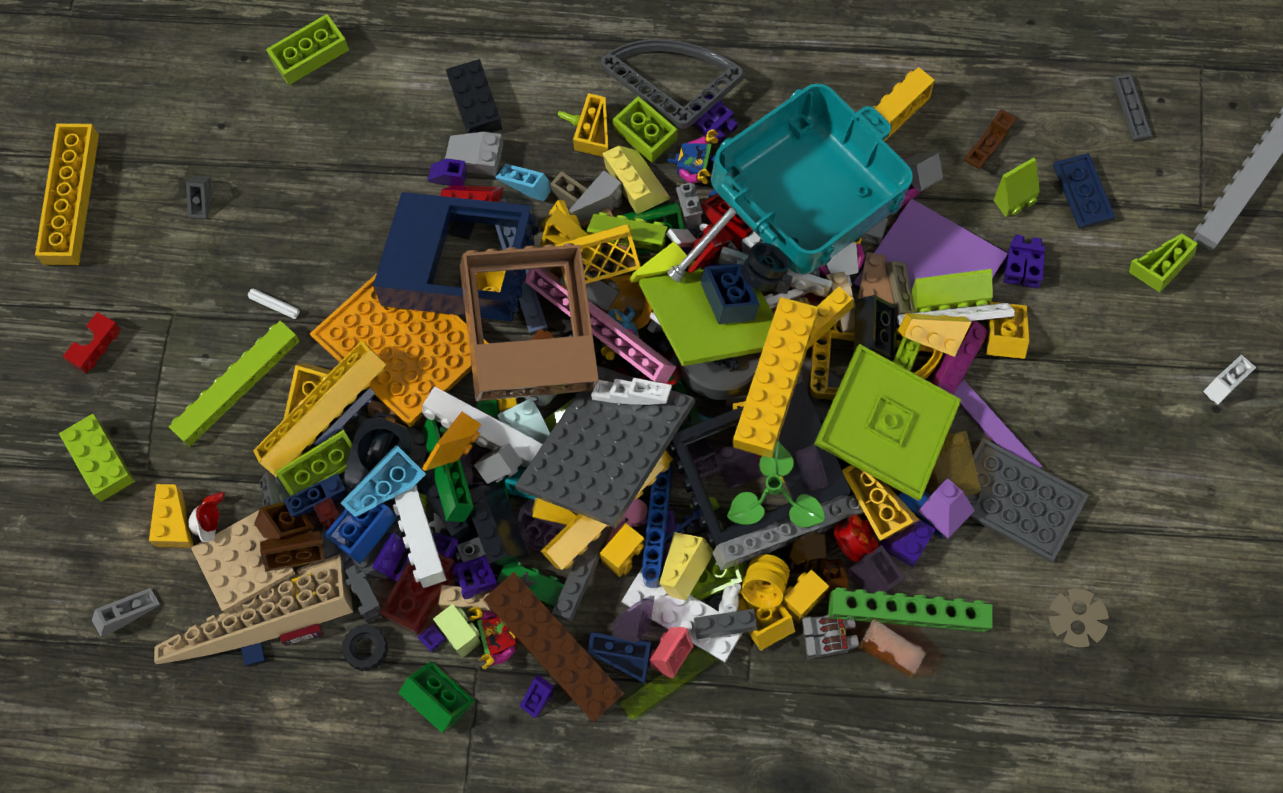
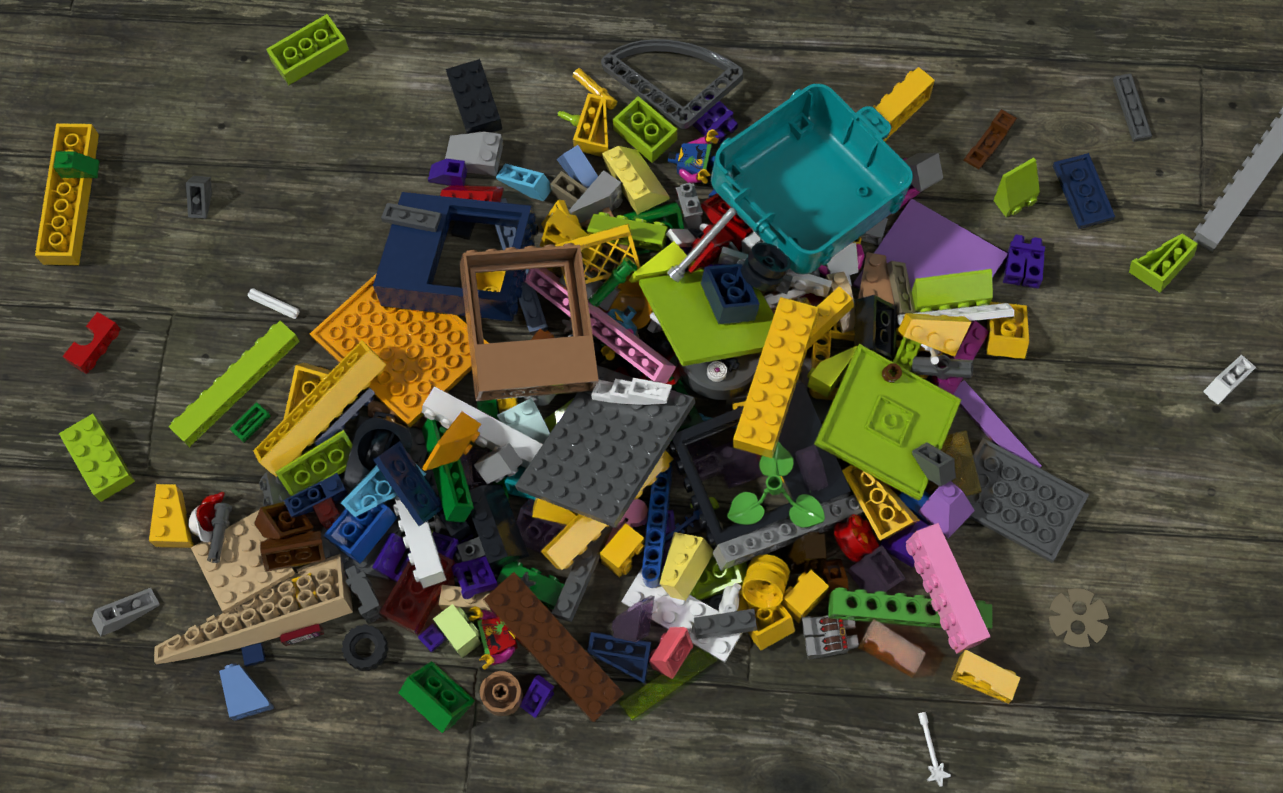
none -> green slope [54,151,100,178]
none -> dark grey pin [207,503,232,563]
none -> medium blue slope [219,664,274,721]
none -> green tile [229,402,271,443]
none -> dark blue plate [373,441,443,526]
none -> dark grey plate [381,203,442,232]
none -> medium nougat brick [480,671,523,716]
none -> medium blue slope [557,145,598,189]
none -> yellow pin [573,68,618,110]
none -> green pin [589,257,637,307]
none -> white tile [707,361,727,382]
none -> neon yellow slope [807,346,857,398]
none -> reddish brown bush [882,363,902,383]
none -> bright pink brick [906,523,991,654]
none -> dark grey piece [912,355,974,380]
none -> dark grey slope [912,442,956,487]
none -> white piece [918,712,951,787]
none -> white piece [921,344,942,364]
none -> yellow wedge [951,649,1020,704]

